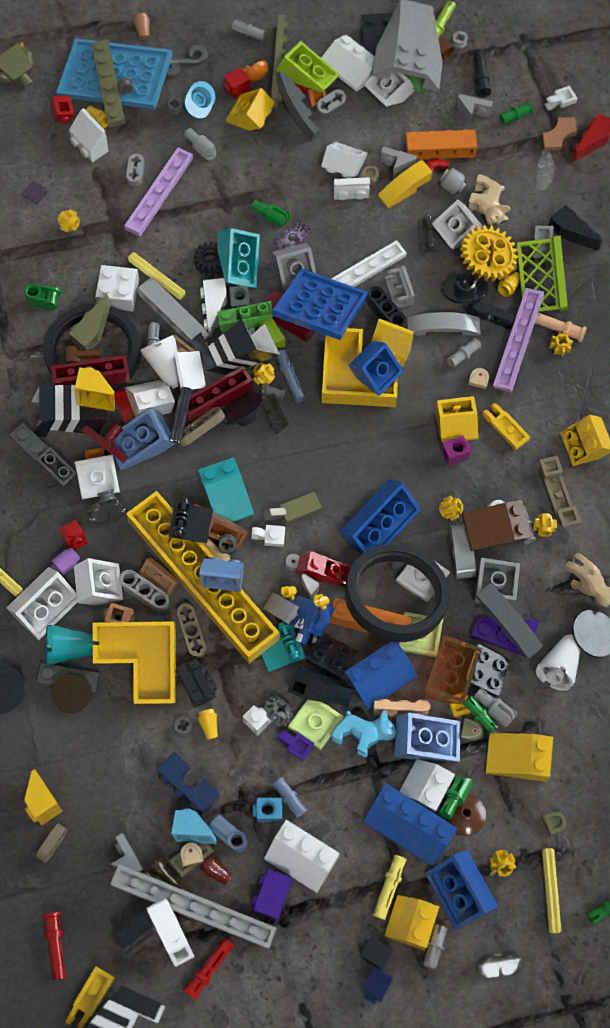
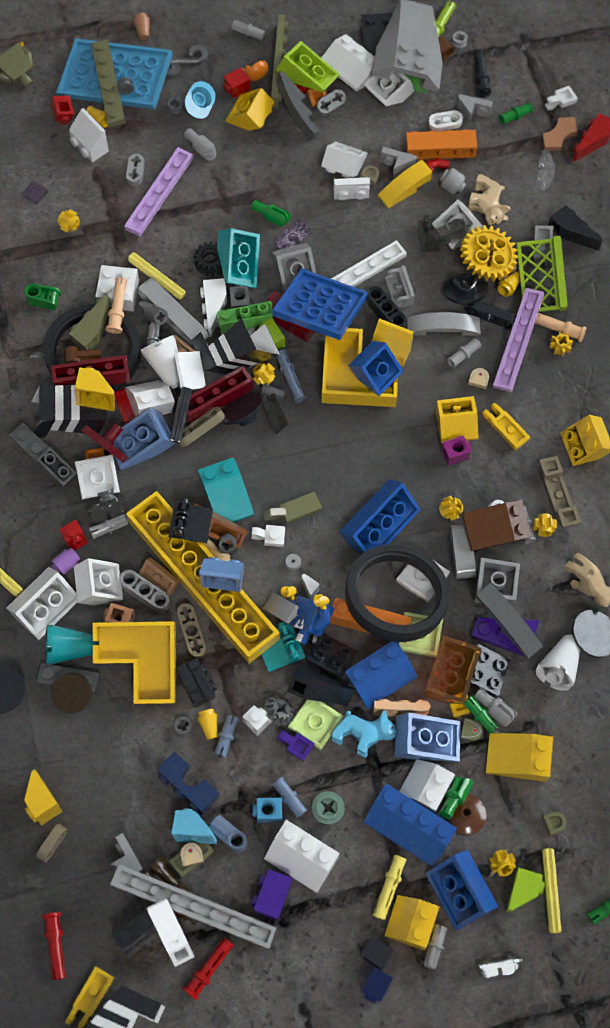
clear red cone [200,856,232,885] -> none
red slope [296,551,359,587] -> none
none -> light grey axle [89,515,128,539]
none -> light nougat pin [105,277,127,334]
none -> dark grey hinge [139,301,168,325]
none -> sand blue pin [213,715,239,758]
none -> sand green gear [312,791,345,825]
none -> white plate [428,110,463,131]
none -> clear smoke hinge [431,218,470,247]
none -> lime slope [506,868,545,913]

